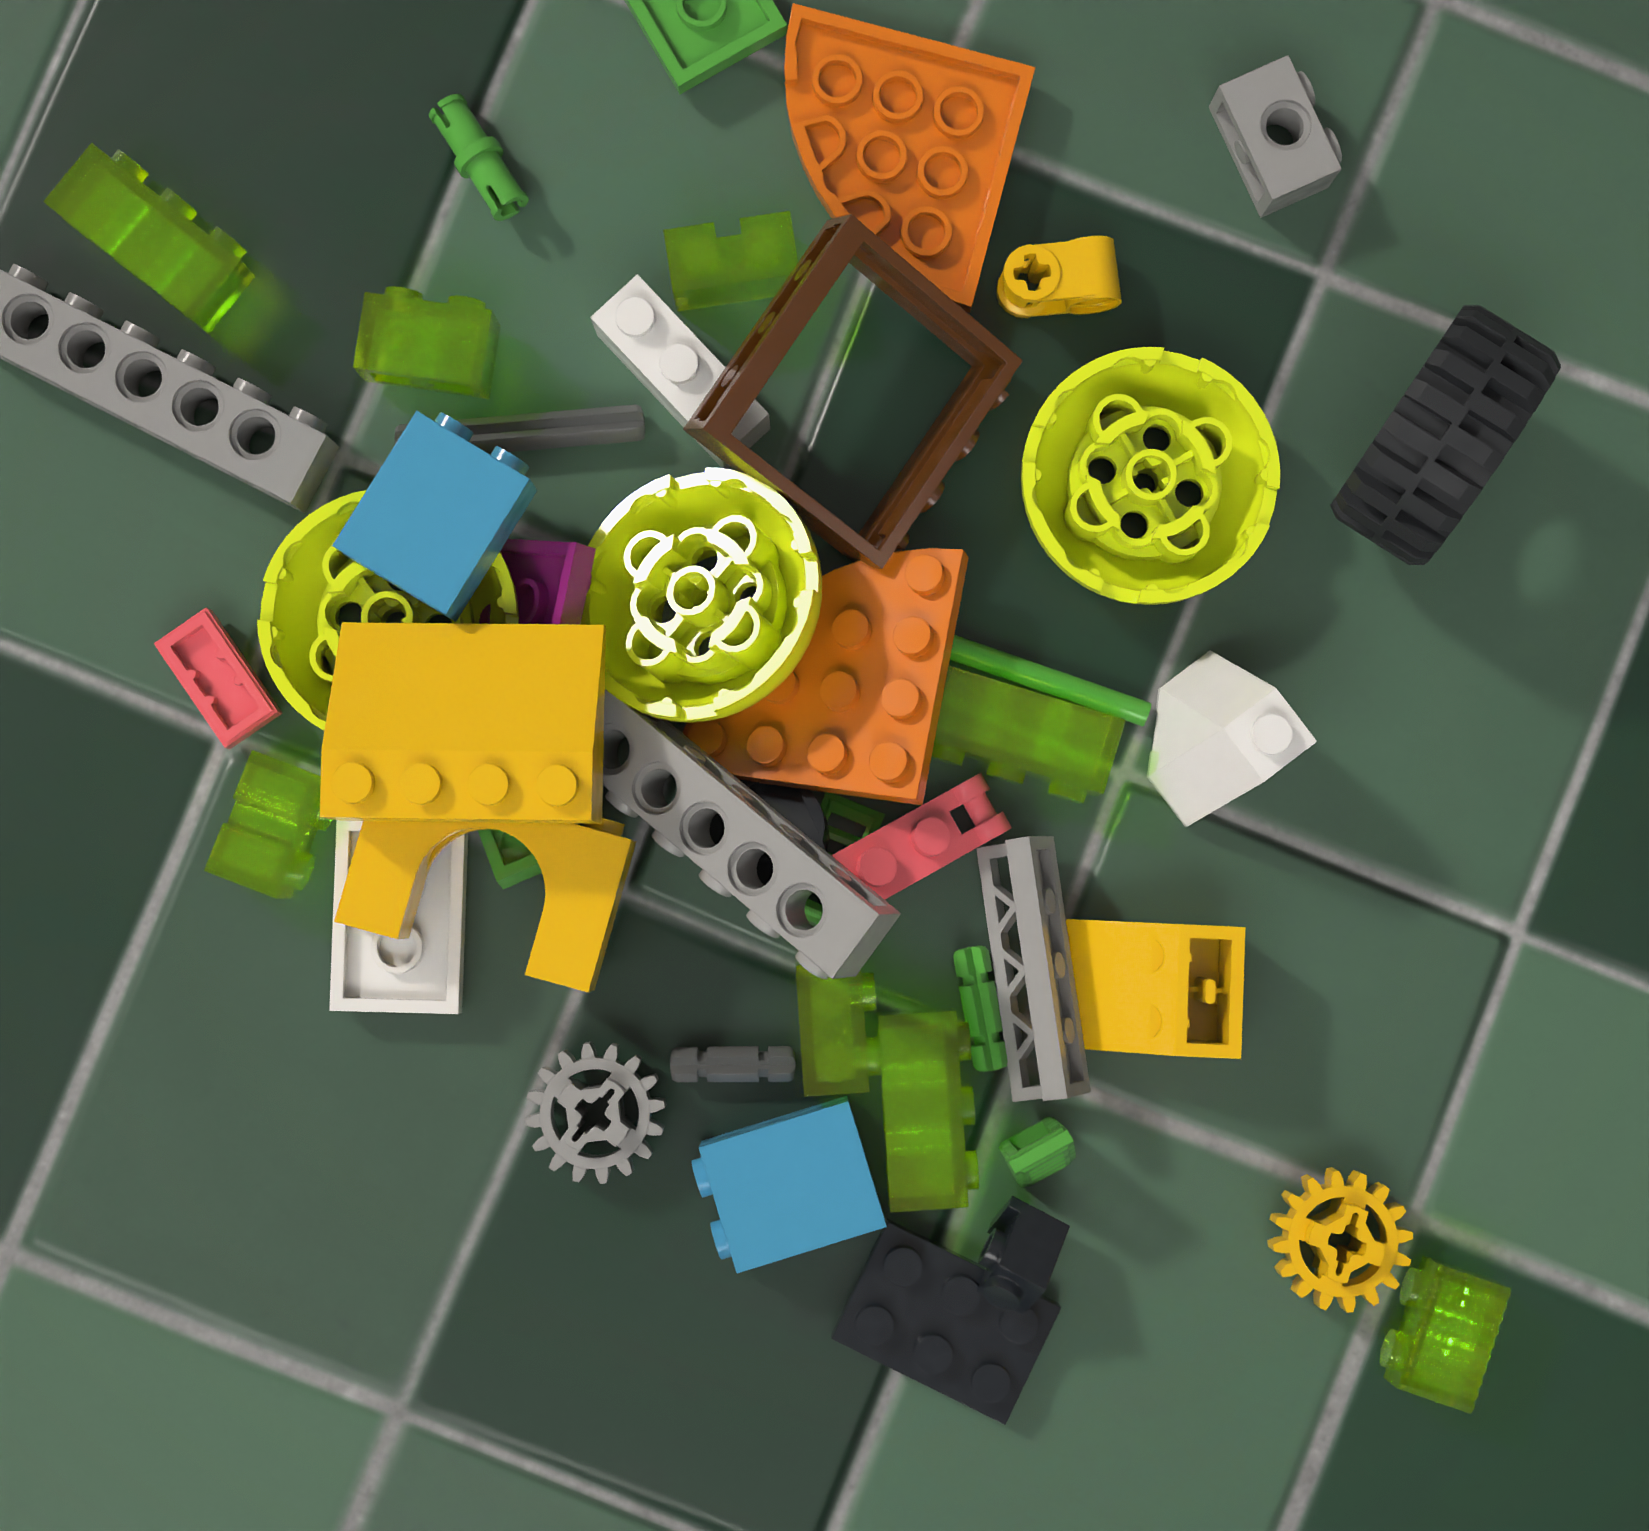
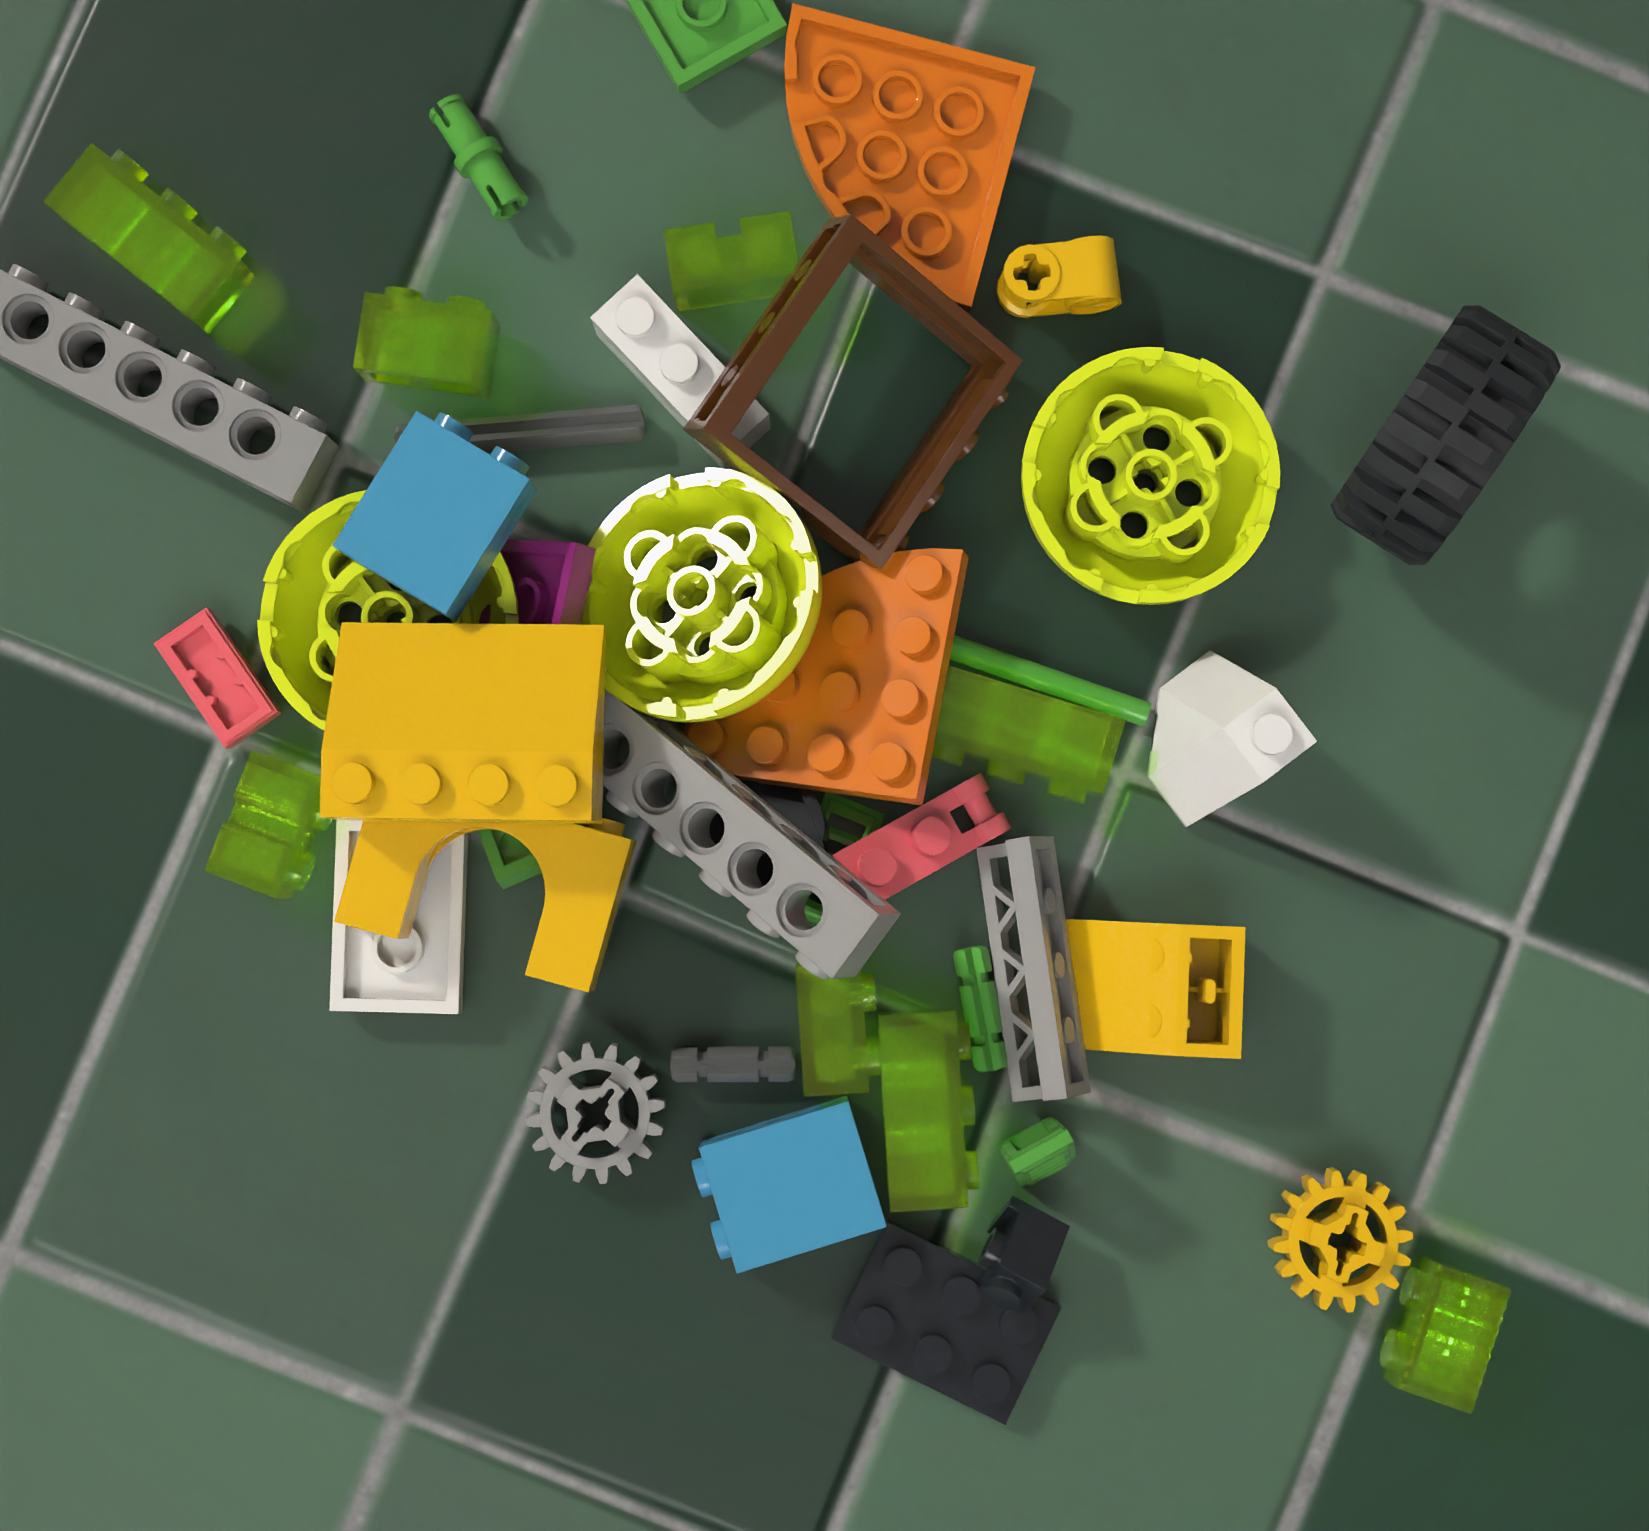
light grey brick [1209,55,1342,218] -> none

